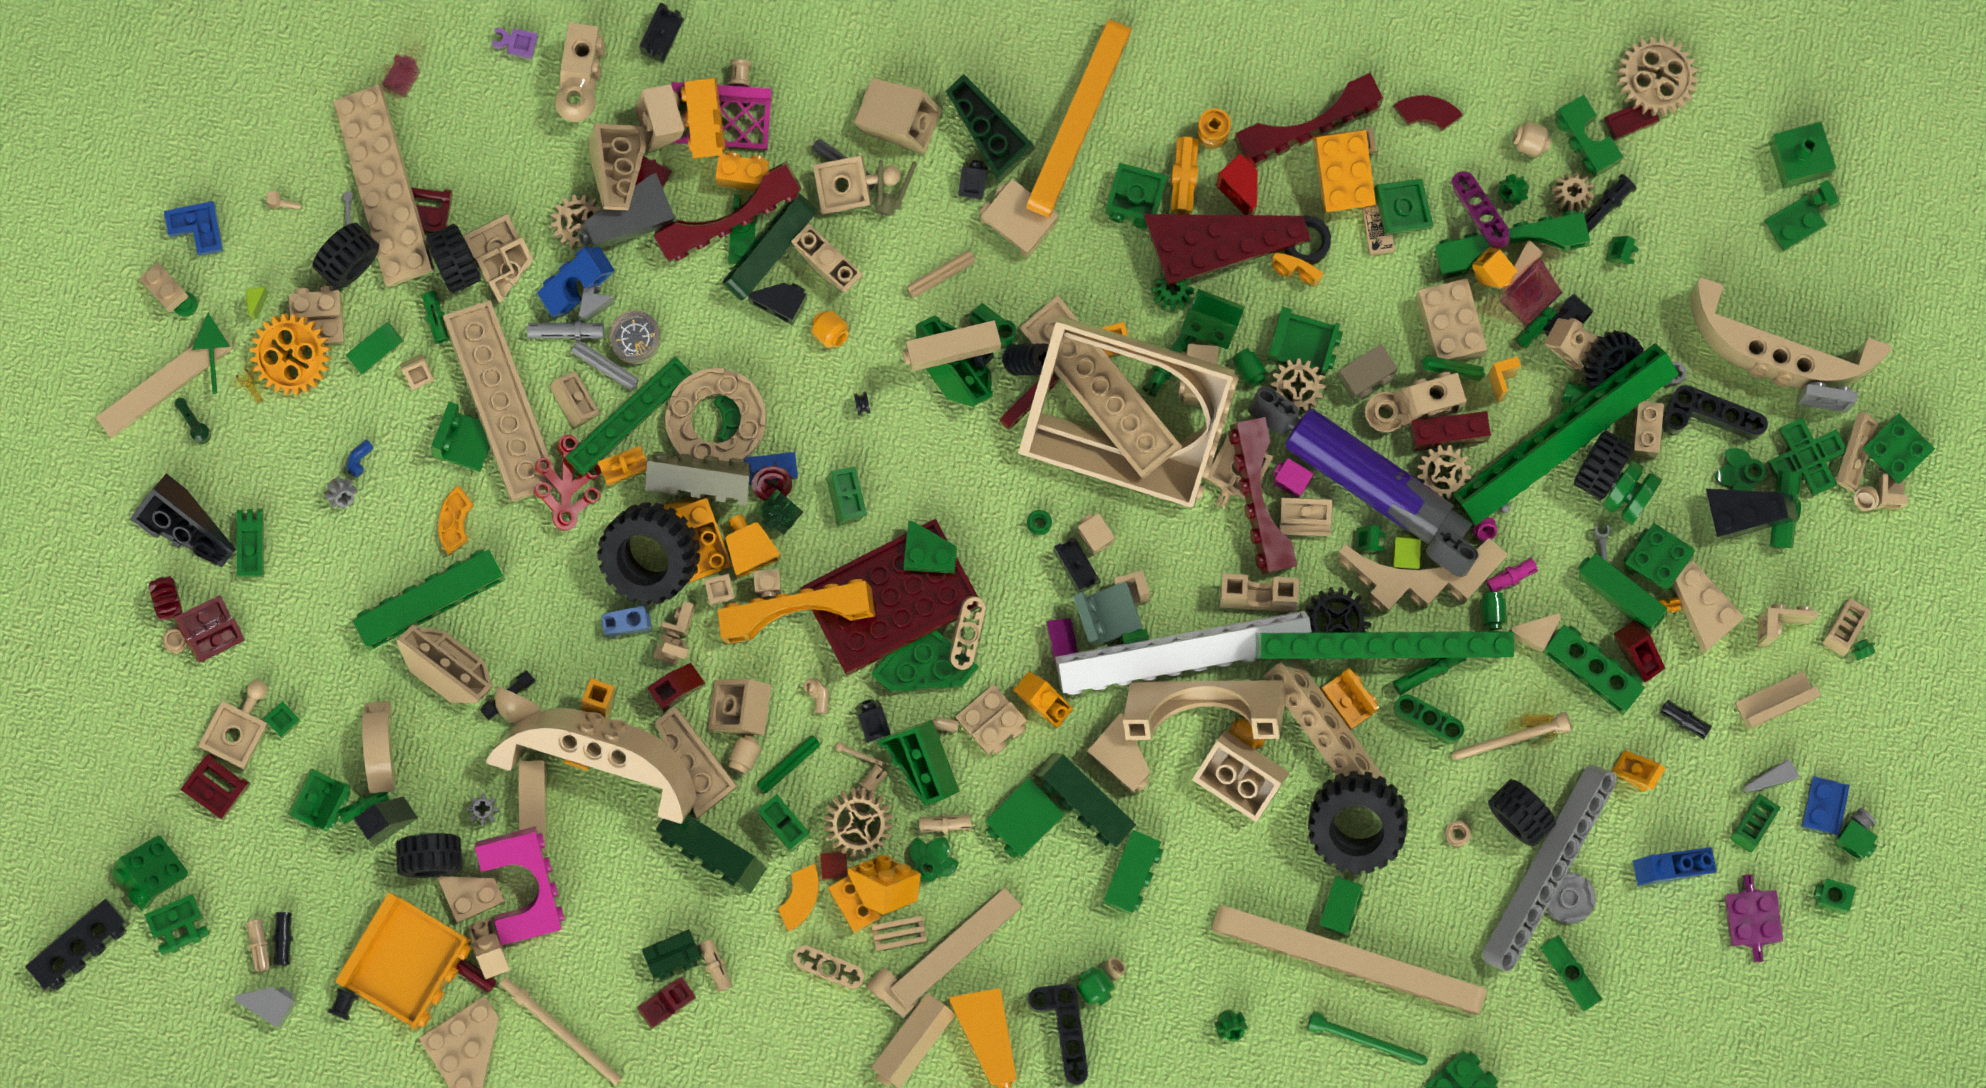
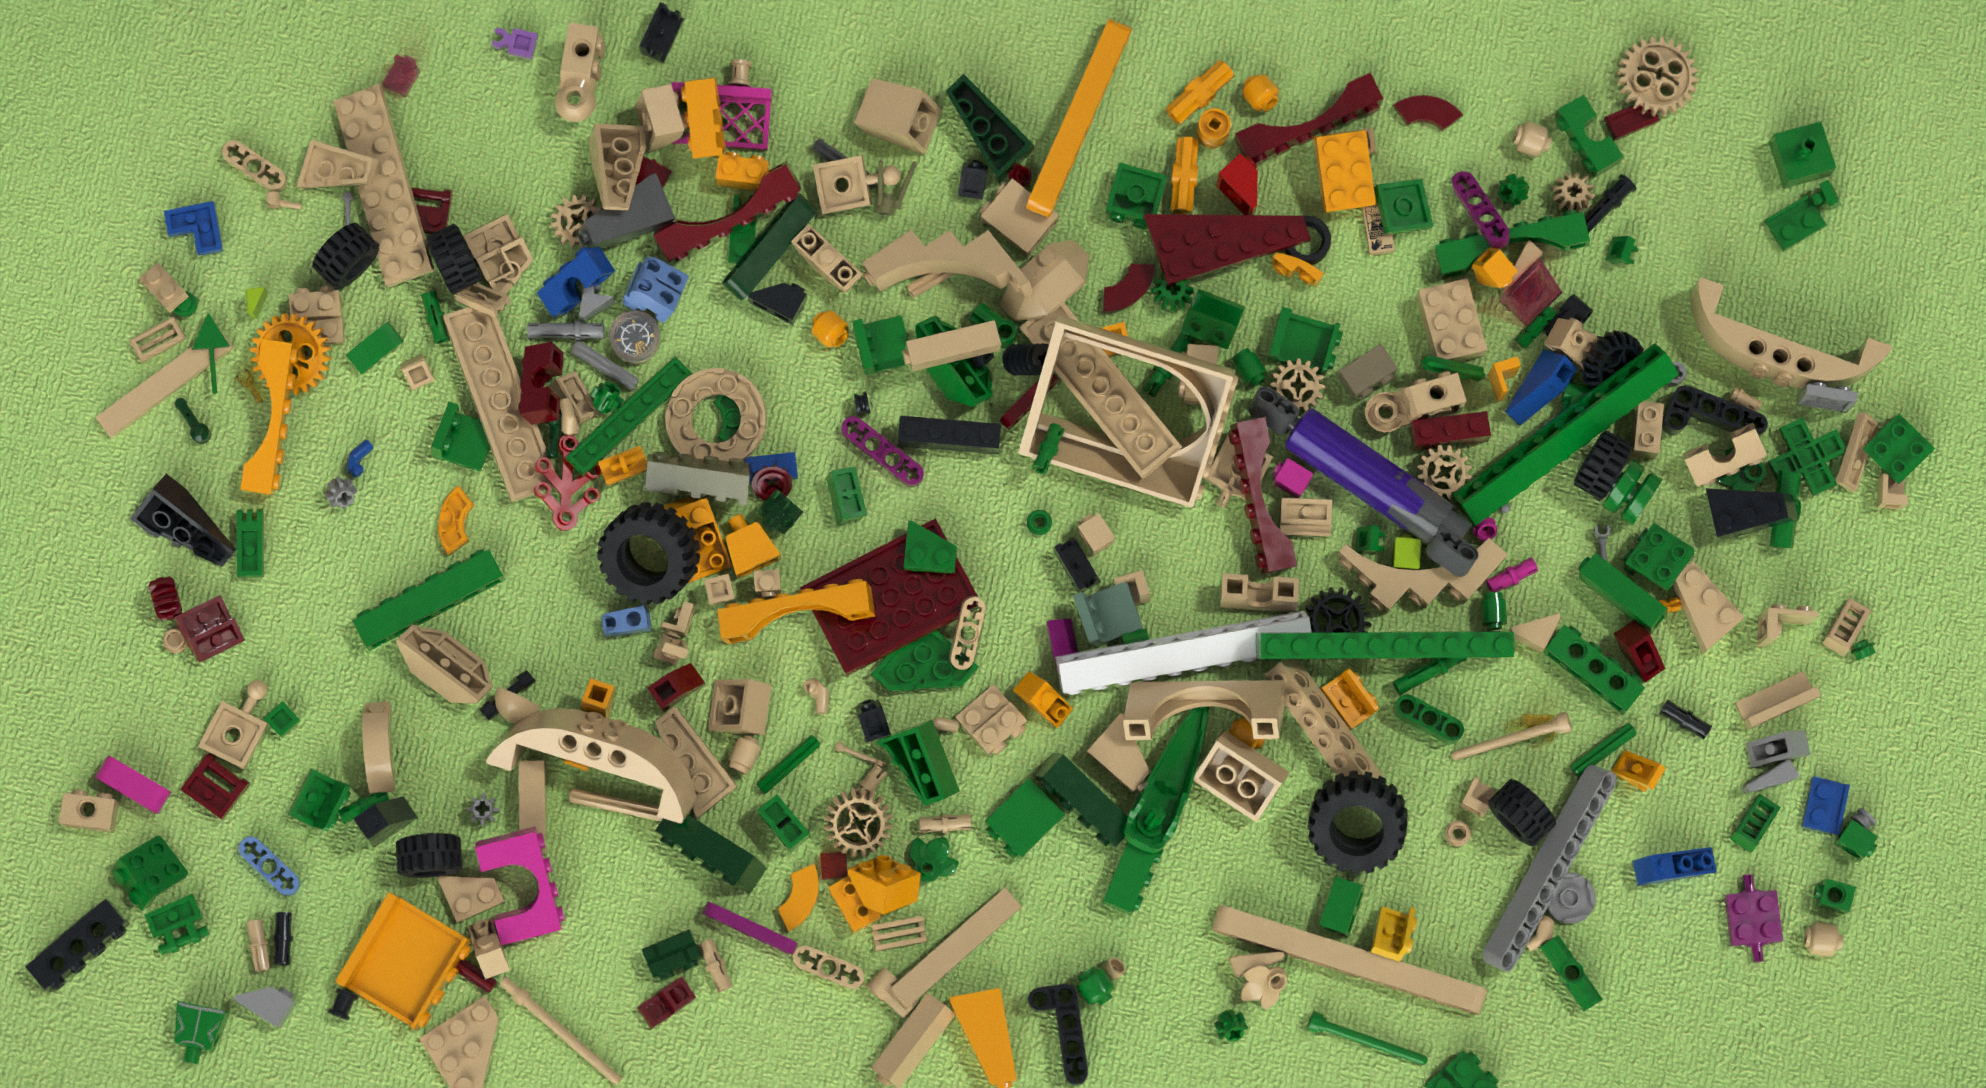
tan plate [1854,486,1880,511] -> none
none -> tan brick [59,790,119,833]
none -> dark pink beam [95,755,171,814]
none -> tan tile [129,316,187,364]
none -> green torso [174,1001,230,1064]
none -> tan beam [222,140,287,192]
none -> medium blue beam [239,837,301,896]
none -> light orange arch [240,339,299,495]
none -> tan wing [296,139,379,189]
none -> tan tile [455,283,511,317]
none -> dark red arch [518,342,564,425]
none -> dark green piece [546,409,562,459]
none -> tan arm [560,398,579,436]
none -> tan axle [569,788,663,821]
none -> green gear [590,382,624,413]
none -> medium blue hips [622,257,689,323]
none -> magenta beam [702,901,798,955]
none -> magenta beam [842,416,924,487]
none -> green bracket [852,315,910,376]
none -> tan arch [862,230,1034,299]
none -> black brick [898,416,1001,455]
none -> tan wedge [999,239,1090,322]
none -> dark red plate [1009,164,1032,187]
none -> green pin [1032,423,1065,474]
none -> dark red tile [1103,264,1155,314]
none -> green piece [1124,706,1209,853]
none -> light orange piece [1165,60,1235,126]
none -> tan slope [1228,952,1285,978]
none -> tan plate [1240,965,1287,1009]
none -> light orange head [1242,74,1279,111]
none -> yellow bracket [1371,906,1417,962]
none -> tan panel [1459,776,1495,818]
none -> blue slope [1505,349,1578,426]
none -> tan arm [1527,916,1554,952]
none -> green axle [1570,723,1636,777]
none -> tan arch [1683,423,1767,486]
none -> tan pin [1728,388,1762,412]
none -> light grey slope [1746,730,1810,768]
none -> tan head [1803,921,1843,957]

